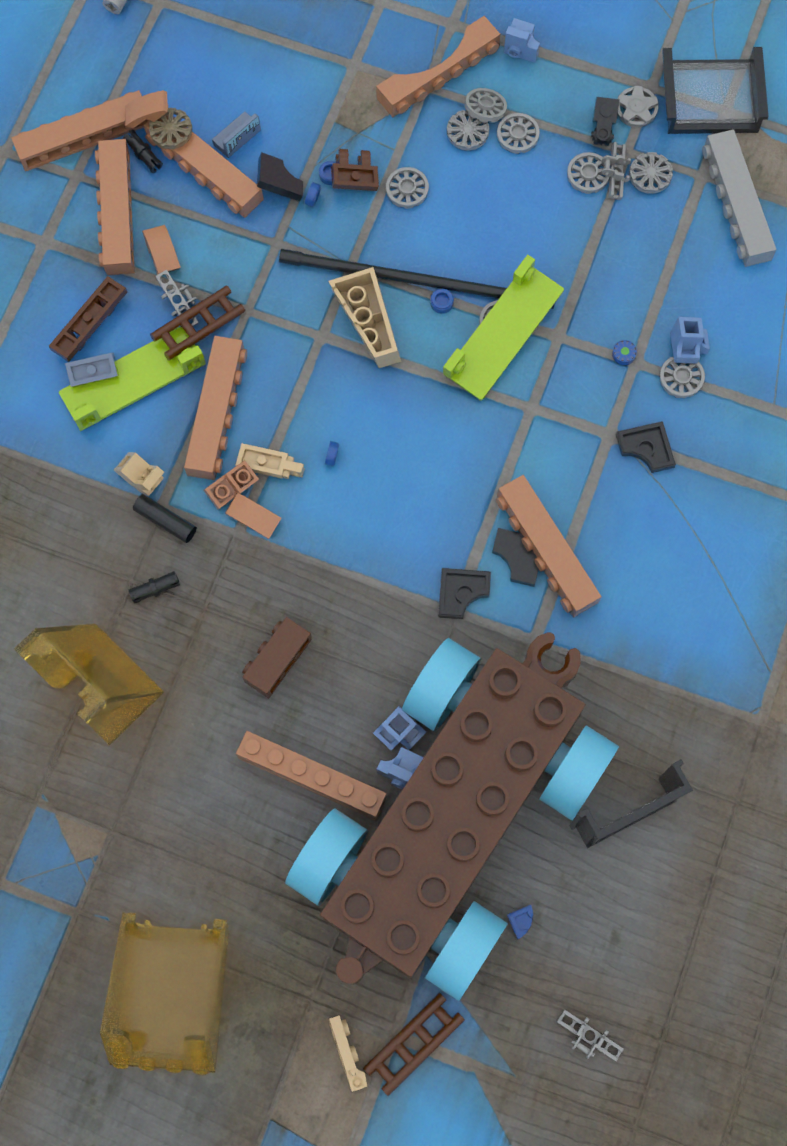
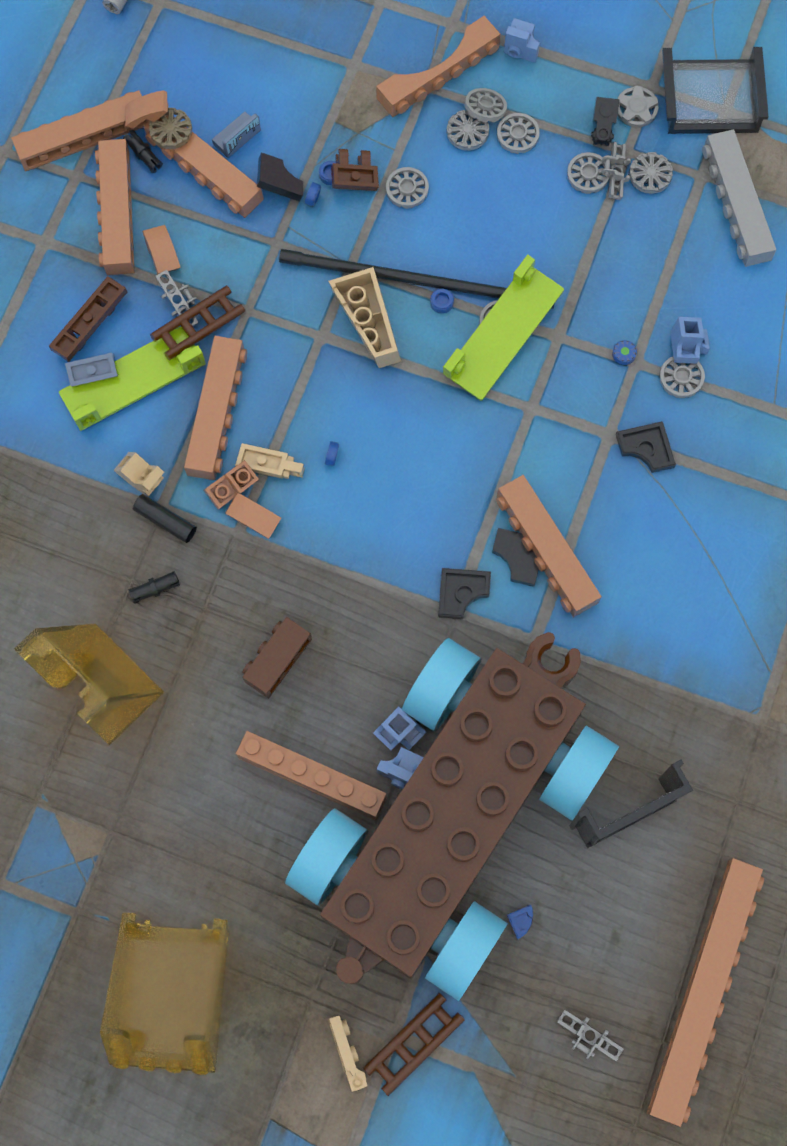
none -> nougat brick [646,858,764,1127]

